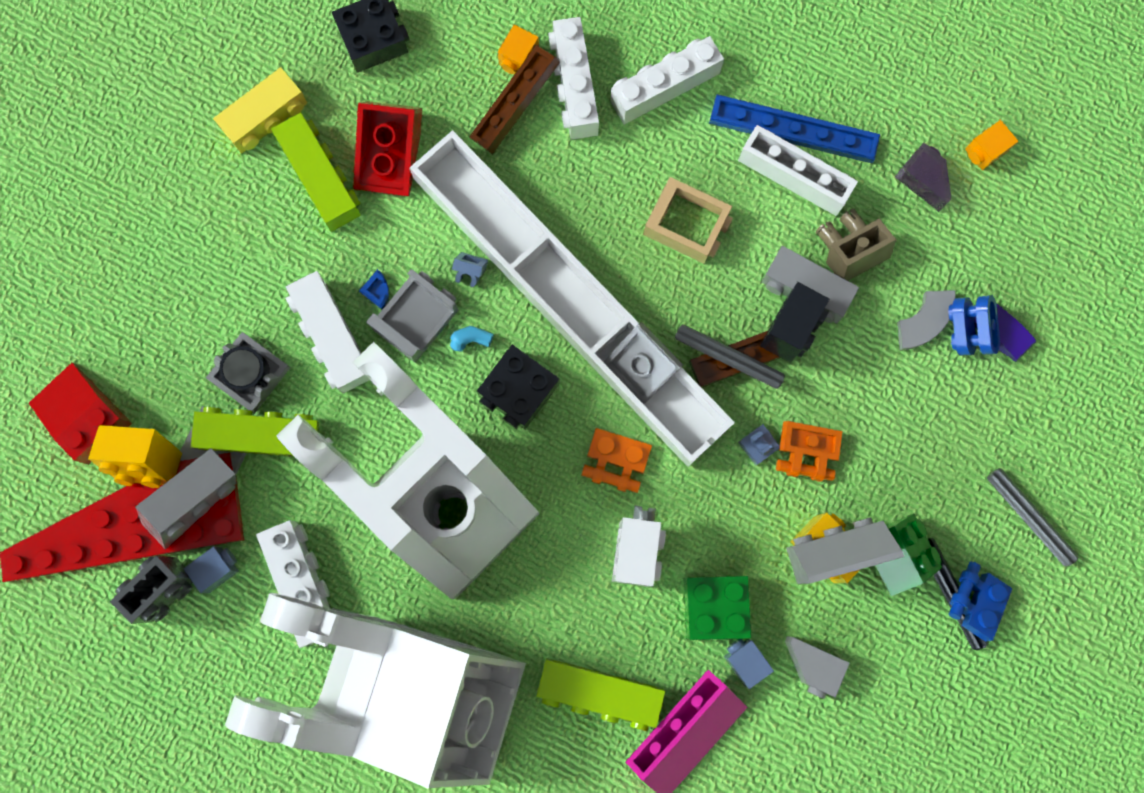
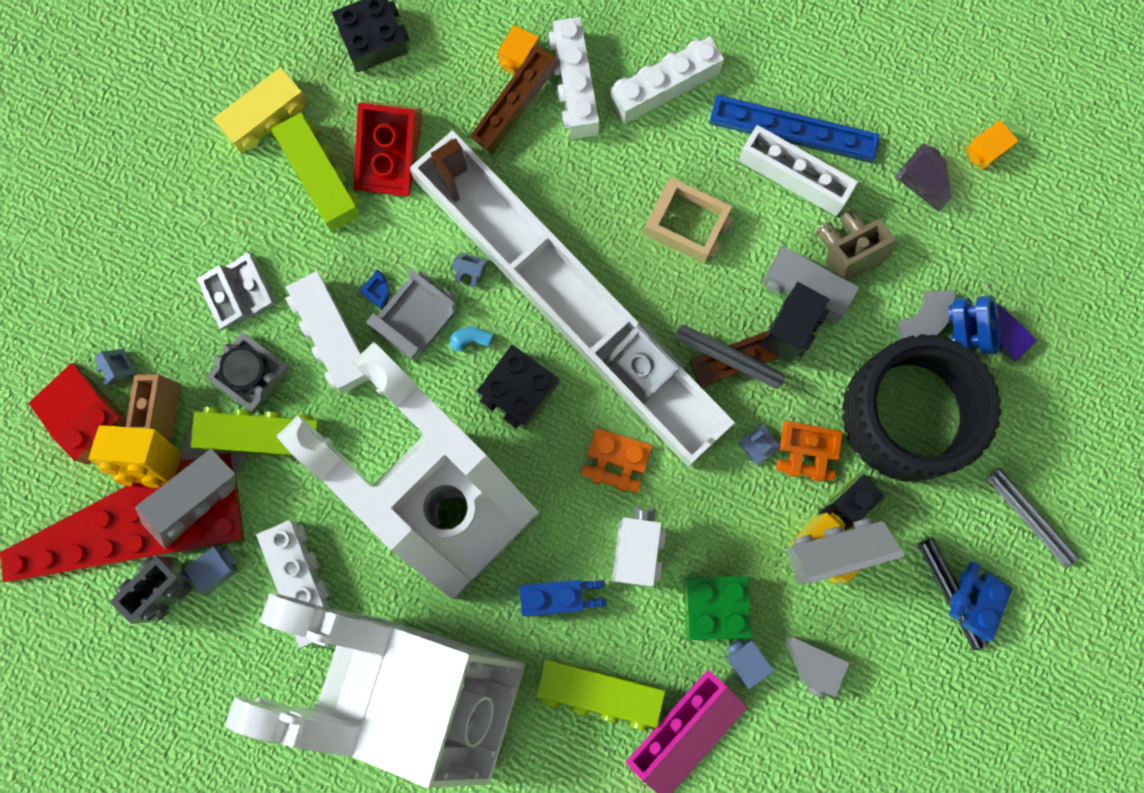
green brick [875,513,942,596] -> none
none -> sand blue tile [95,349,137,385]
none -> medium nougat brick [125,374,182,441]
none -> light grey slope [197,252,278,330]
none -> reddish brown panel [430,138,468,201]
none -> blue hinge [519,580,607,616]
none -> black torso [819,473,885,530]
none -> black tyre [842,334,1002,482]

